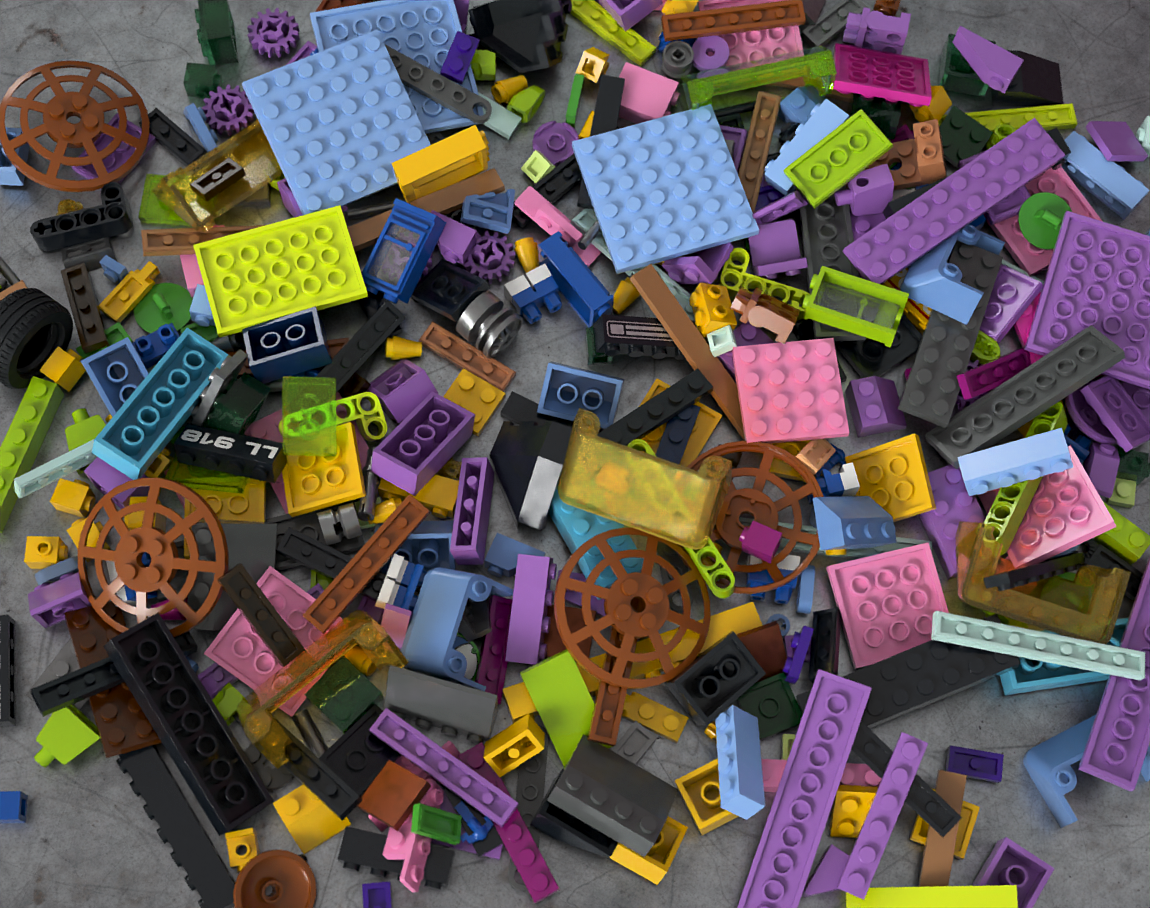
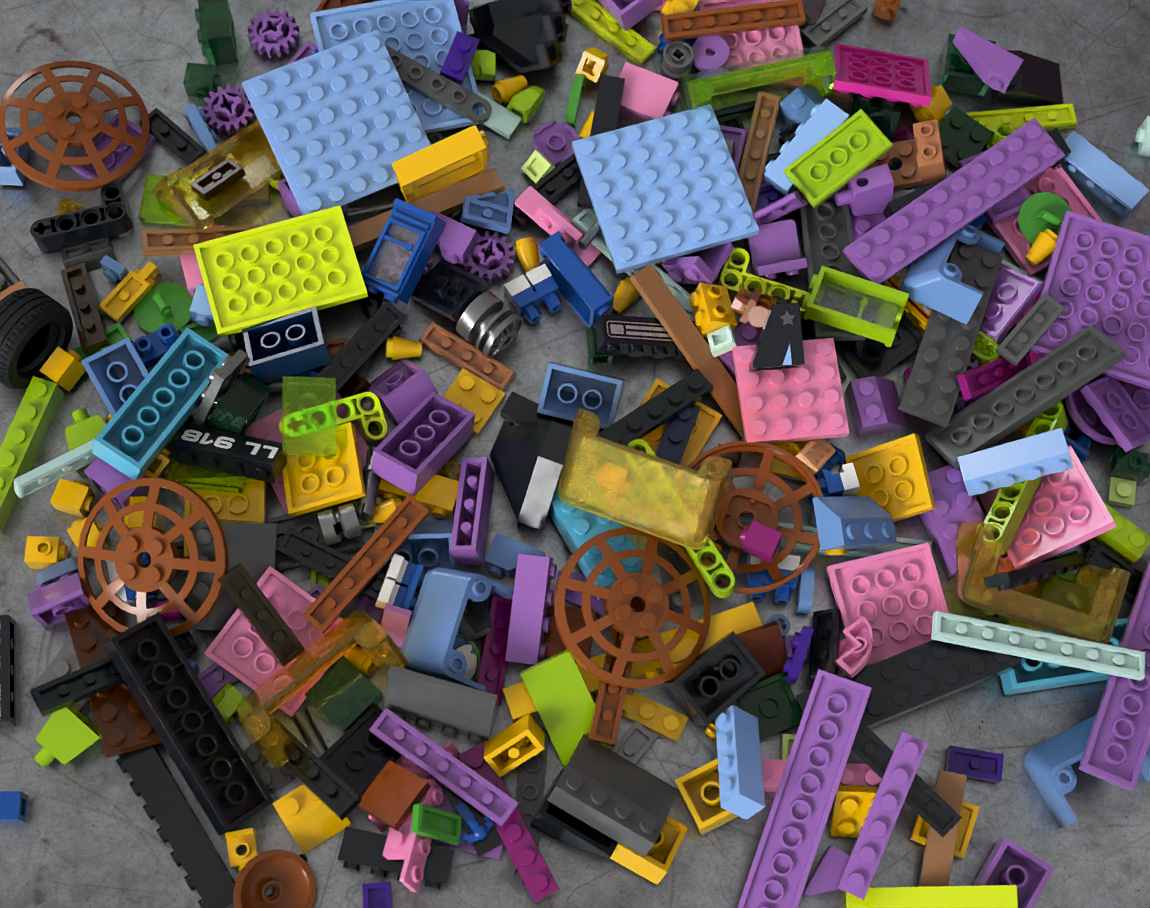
medium lavender hips [842,7,911,55] -> none
medium lavender slope [1082,442,1120,498] -> none
medium lavender tile [1086,121,1148,162] -> none
none -> black slope [749,299,805,372]
none -> bright pink brick [836,616,874,678]
none -> dark grey plate [996,293,1065,367]
none -> yellow cone [1025,229,1058,266]

